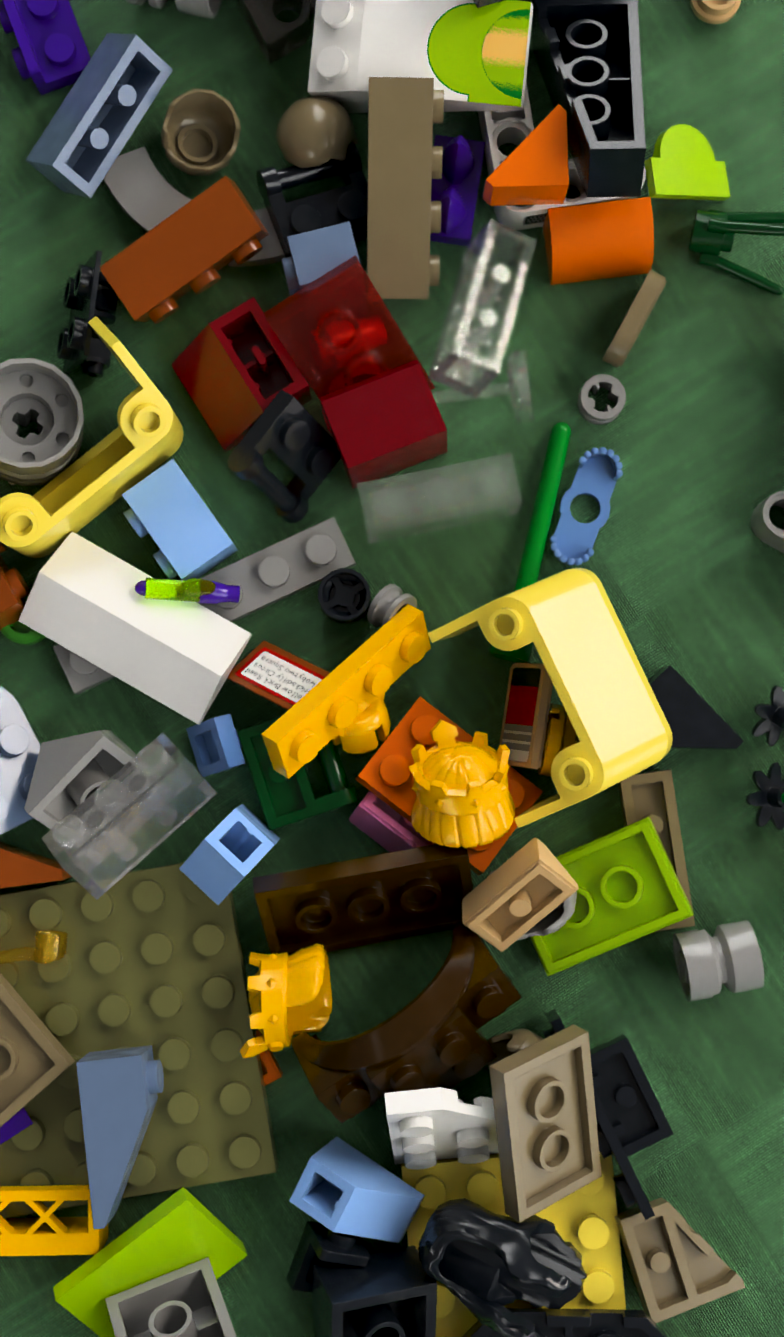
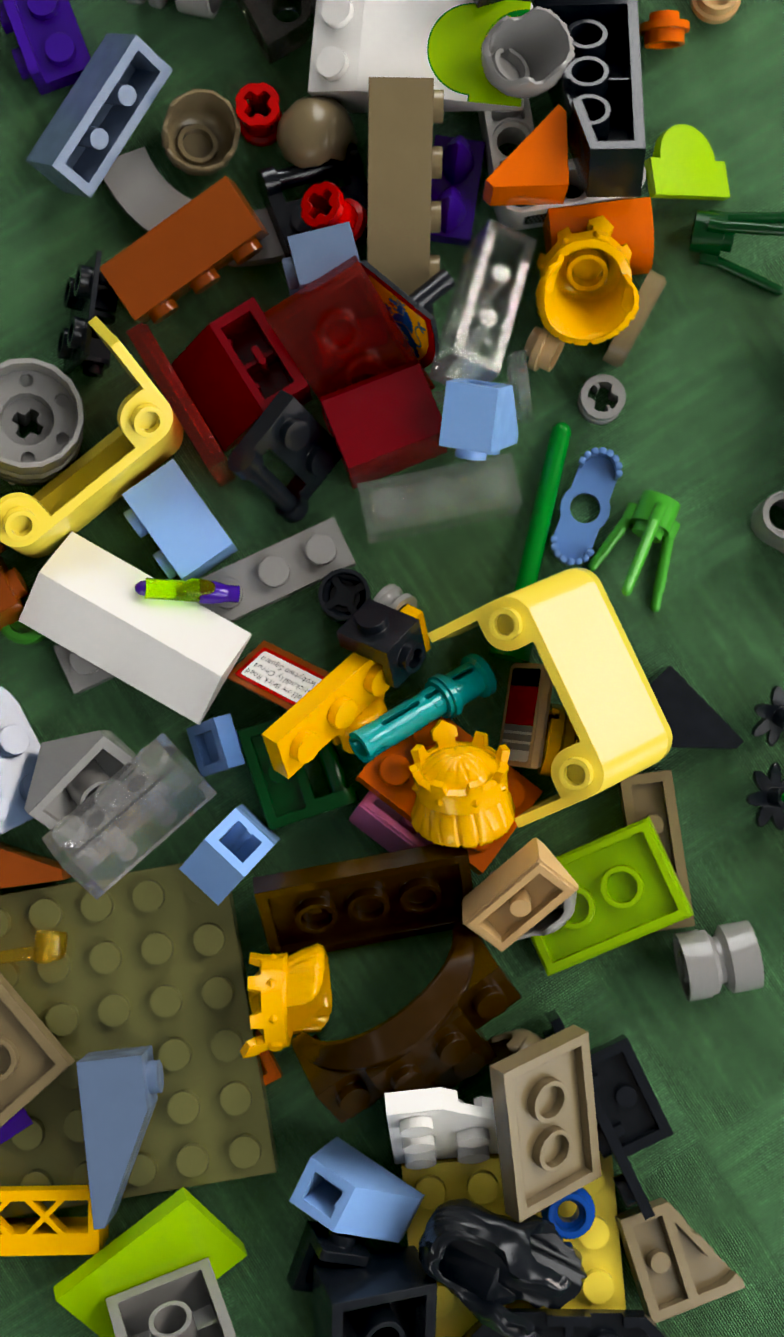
none -> clear red tile [126,322,236,488]
none -> red bush [235,82,282,147]
none -> red bush [301,181,367,242]
none -> black bracket [336,599,426,688]
none -> teal pin [349,653,497,763]
none -> shield [361,260,455,368]
none -> light blue slope [439,377,519,461]
none -> light grey hair [481,6,575,99]
none -> tan plate [523,326,566,372]
none -> yellow hair [535,215,639,346]
none -> blue plate [541,1187,595,1239]
none -> bright green plant [587,490,681,612]
none -> orange plate [639,10,690,50]

